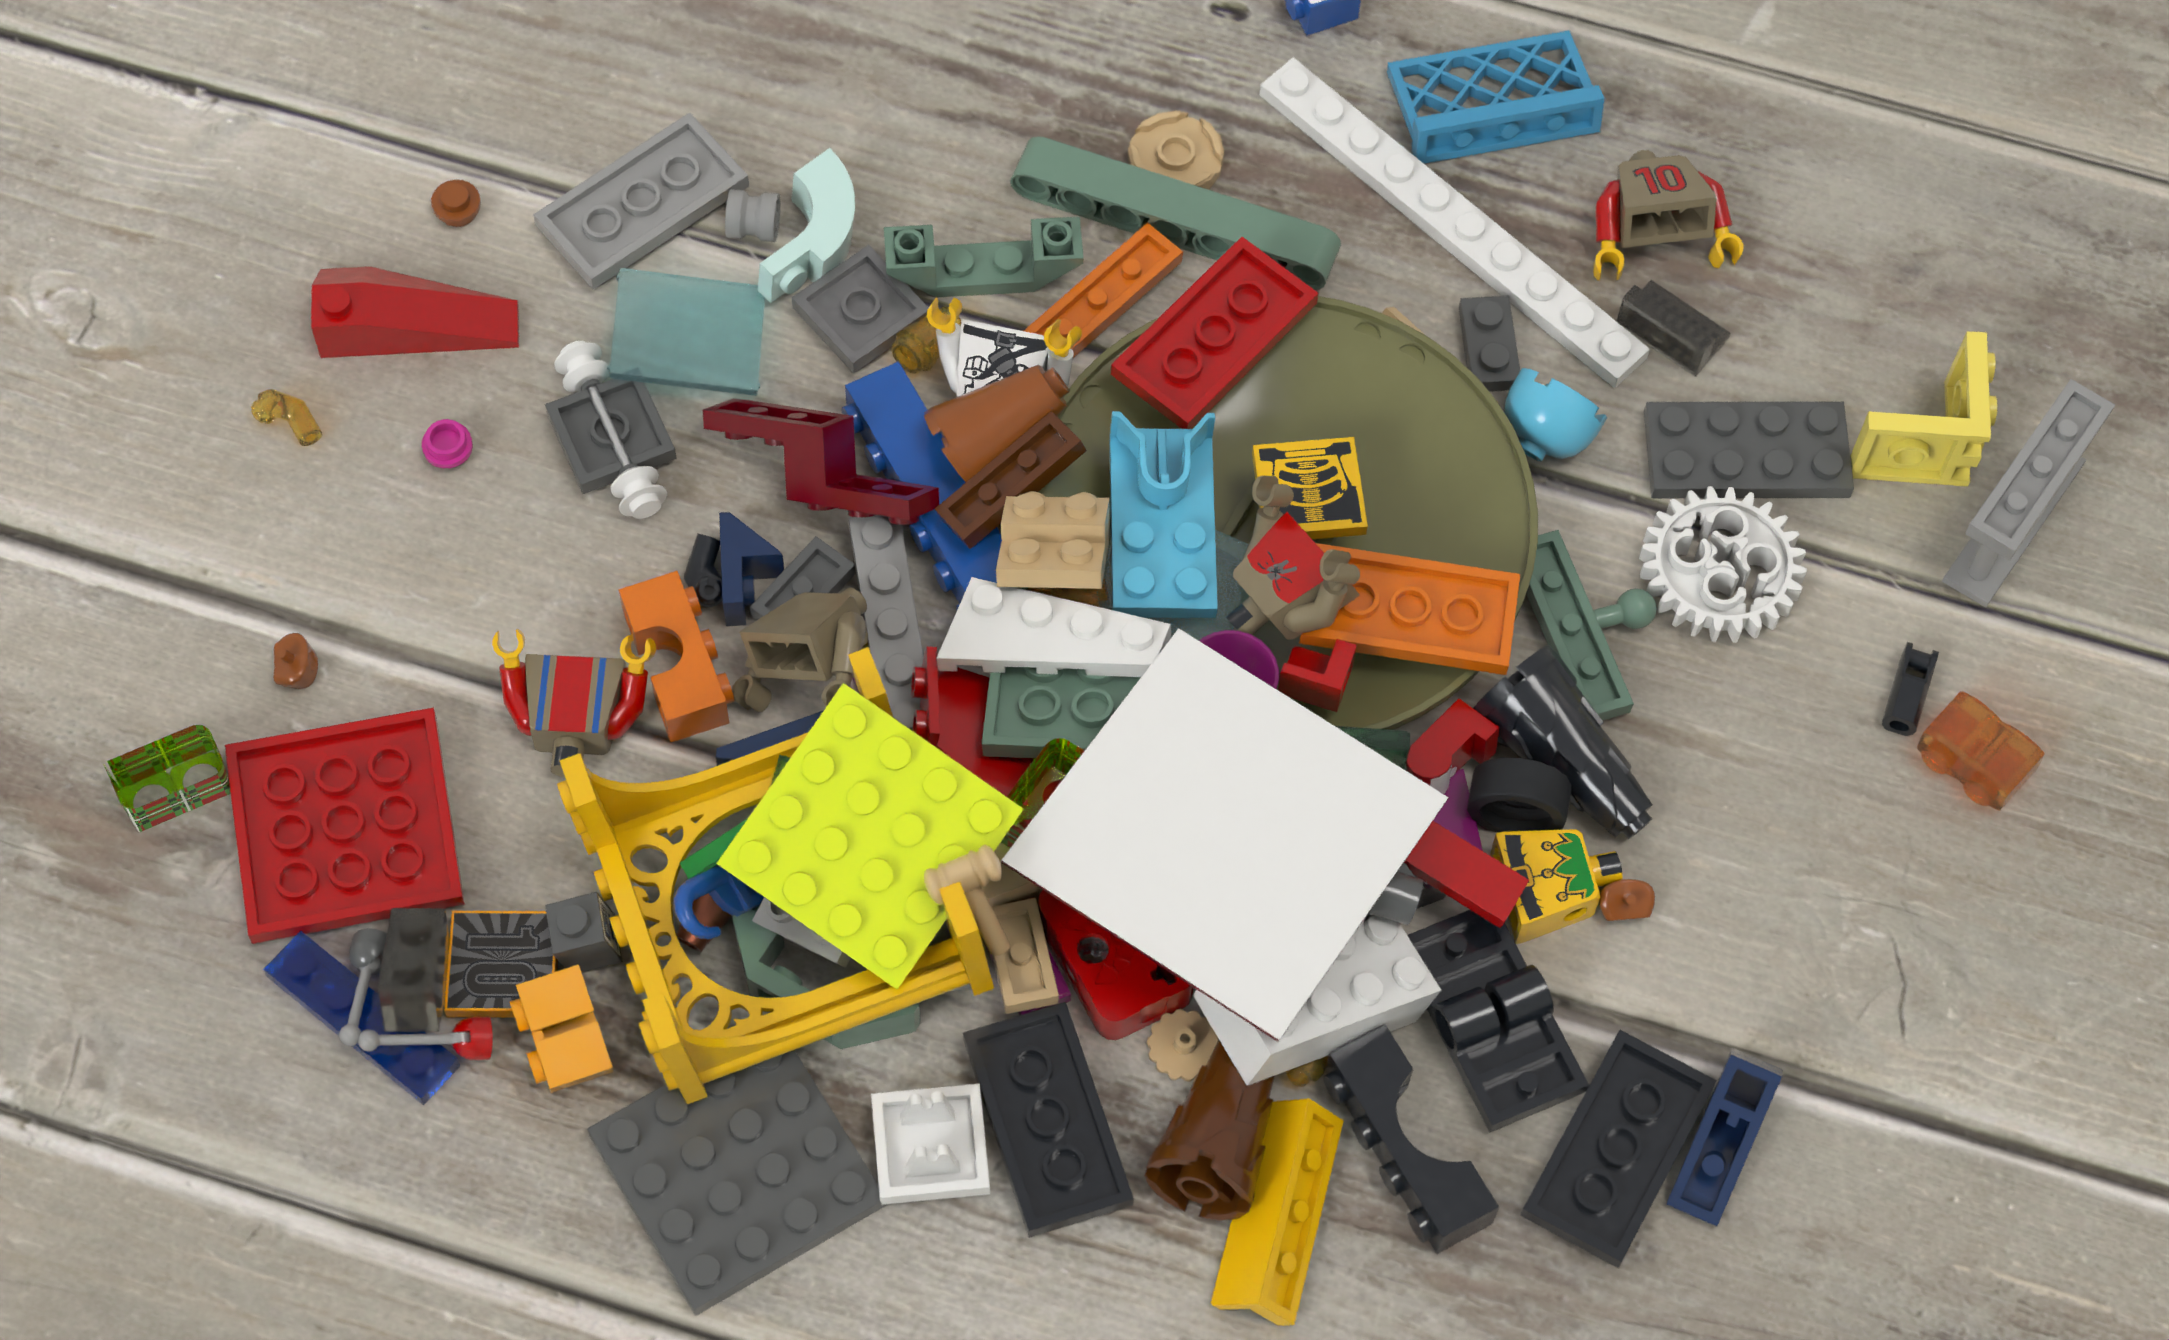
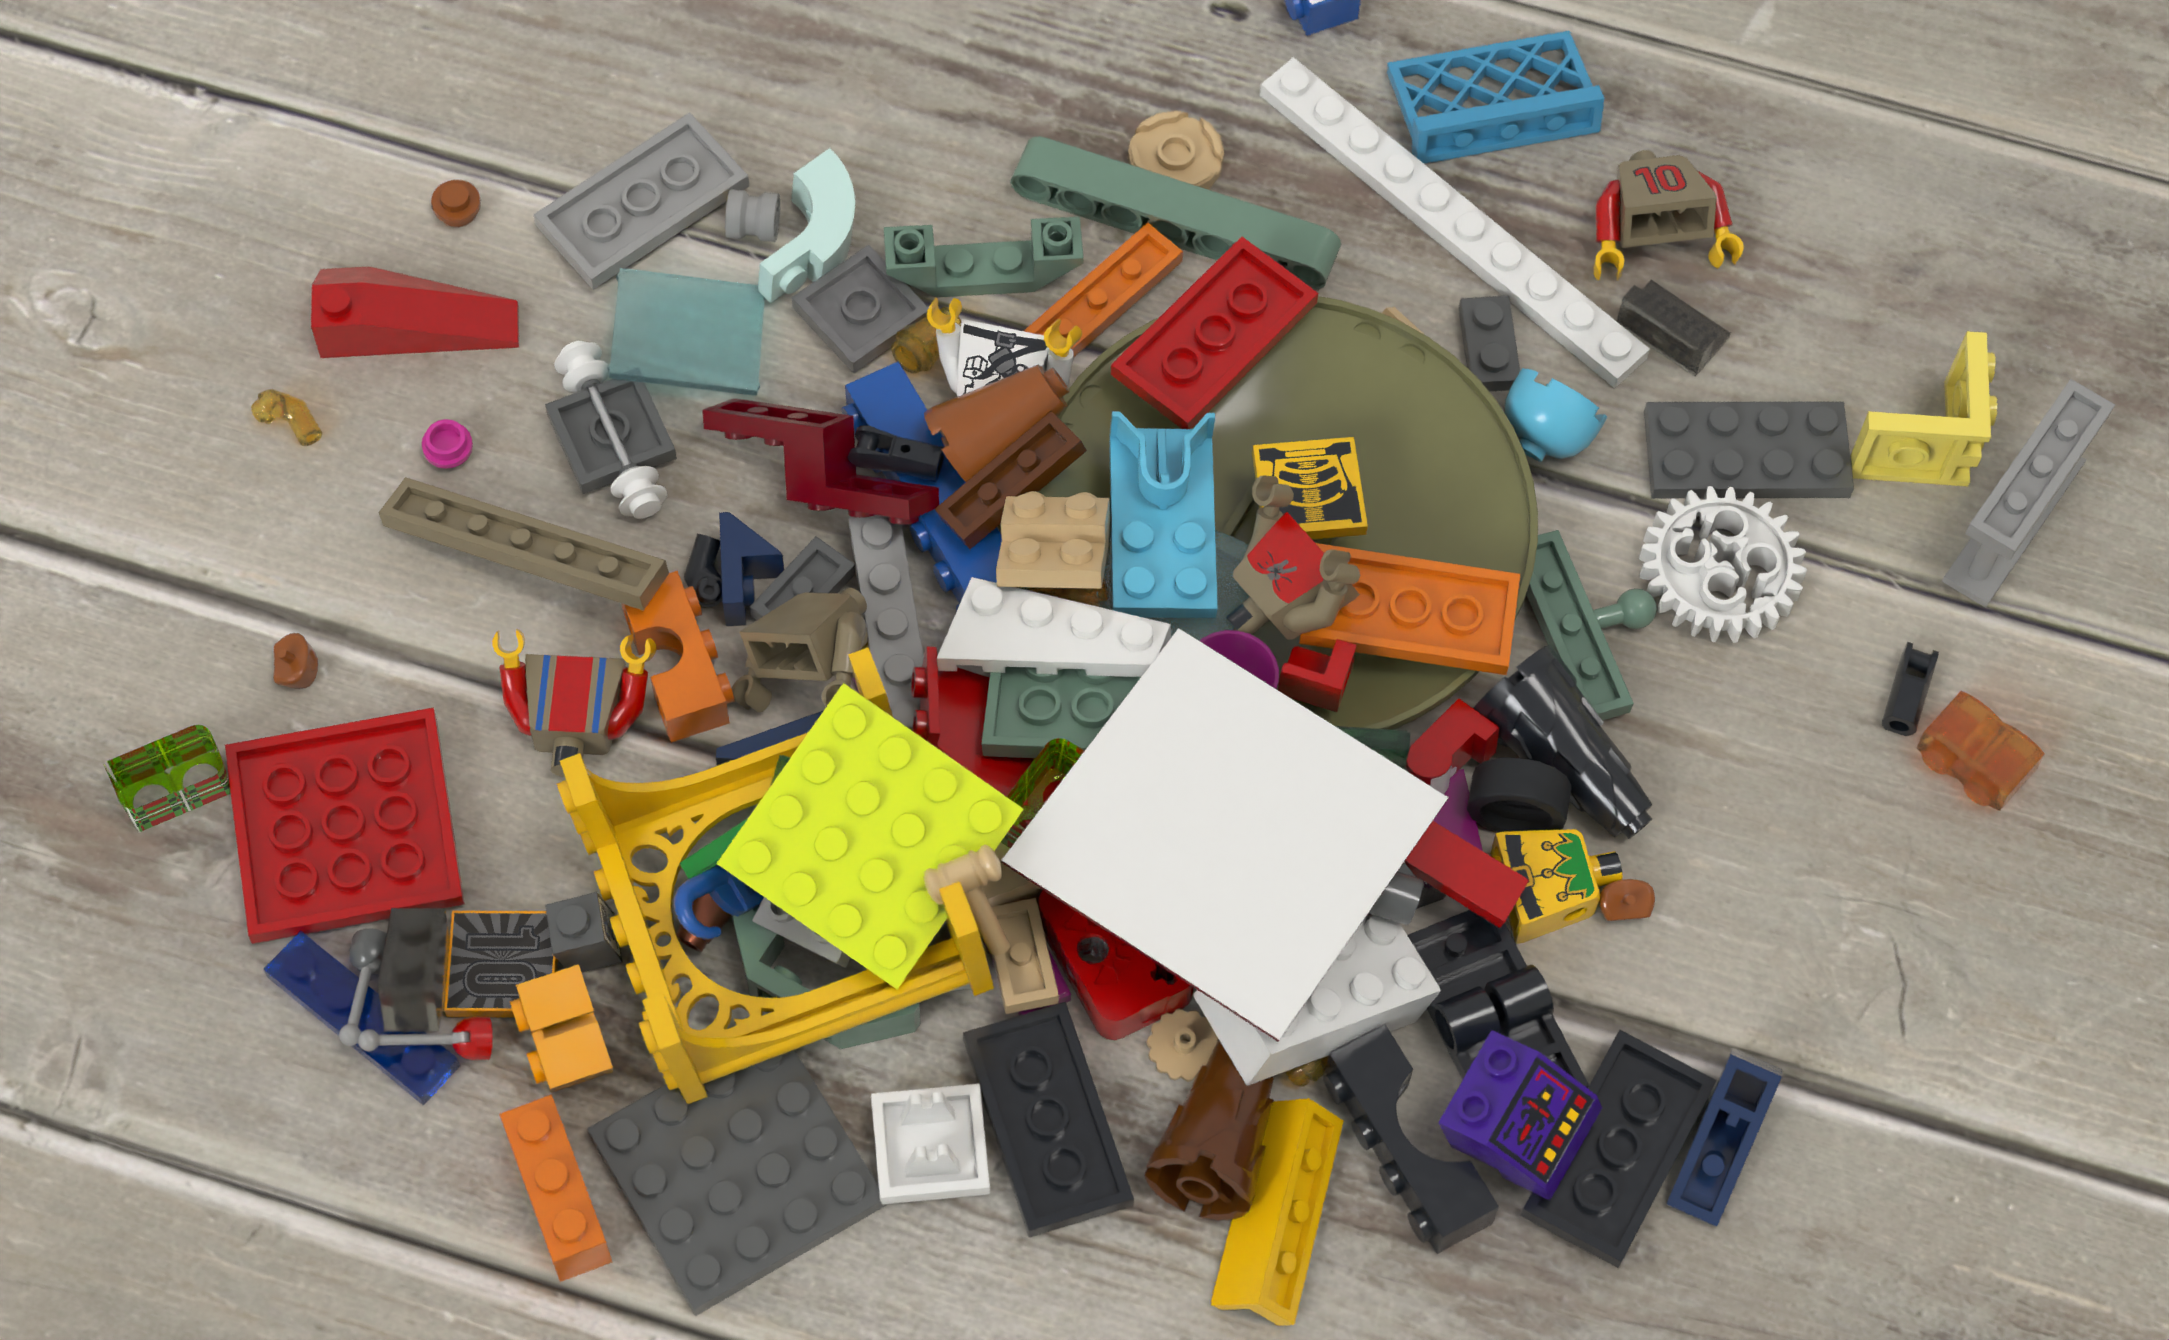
none -> dark tan plate [379,477,669,610]
none -> orange arch [499,1094,612,1282]
none -> black bar [848,425,944,482]
none -> dark purple piece [1438,1030,1602,1200]

